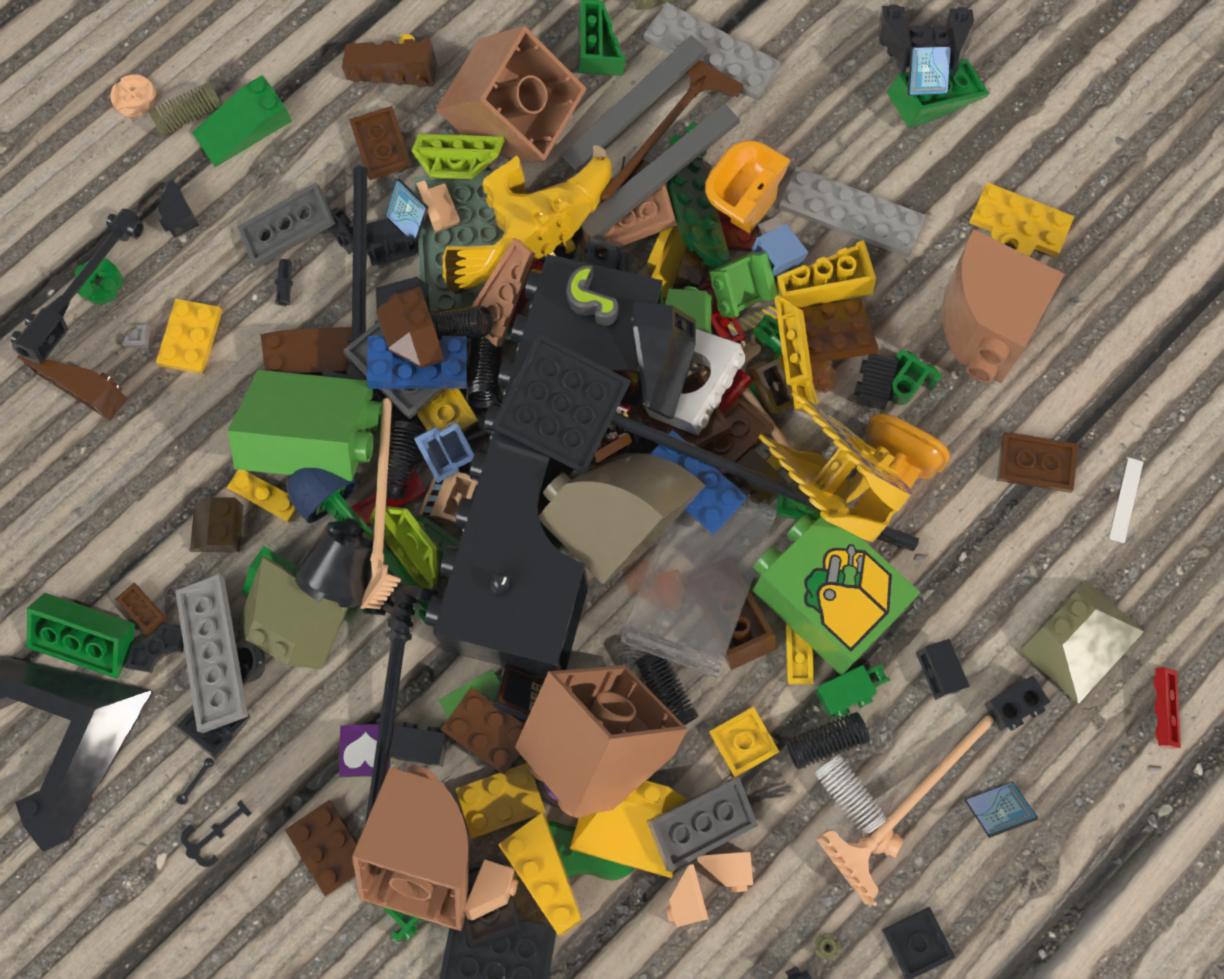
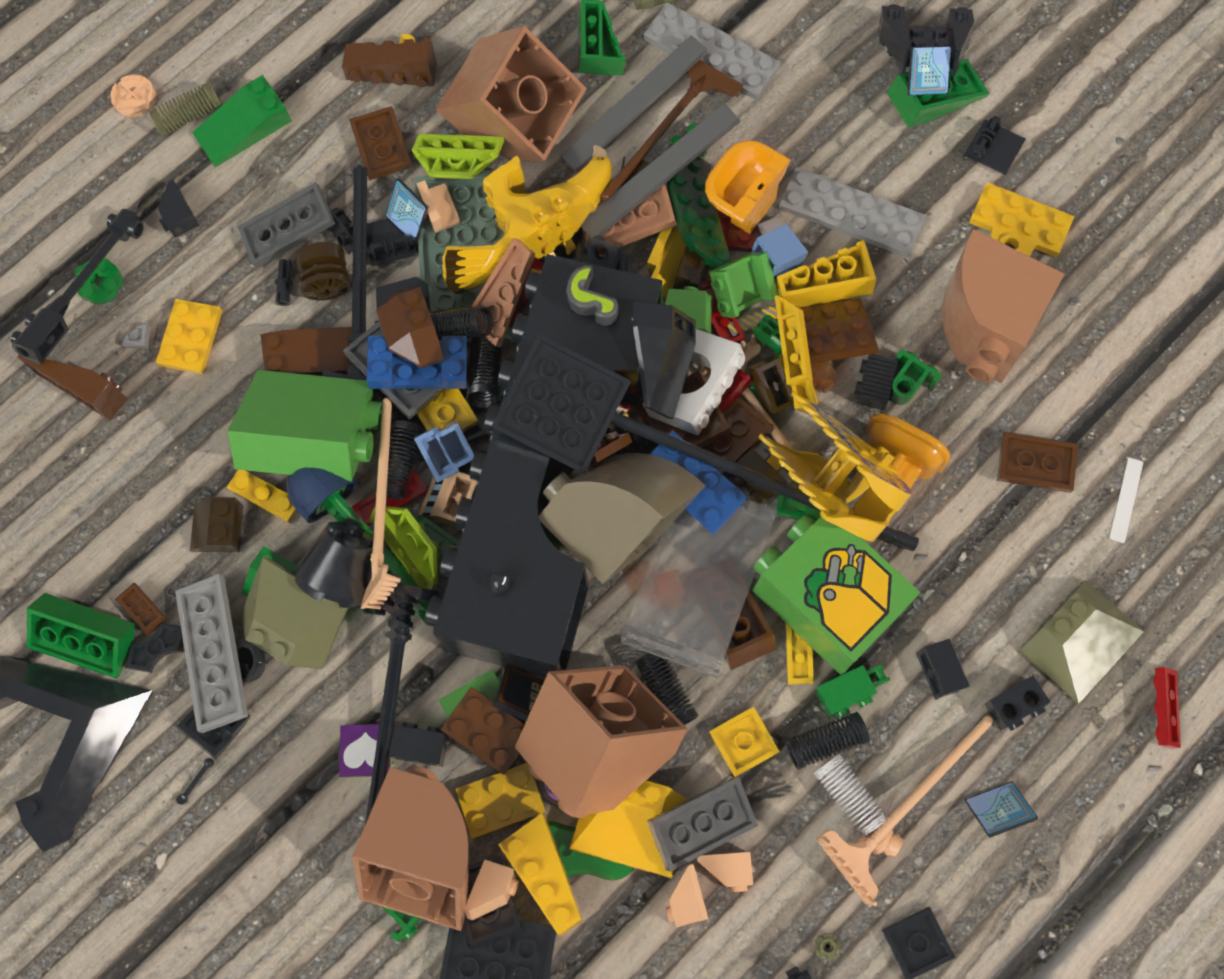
black piece [181,800,252,867] -> none
reddish brown plate [285,800,357,897] -> none
none -> dark brown wheel [295,242,351,301]
none -> black hinge [964,116,1026,175]

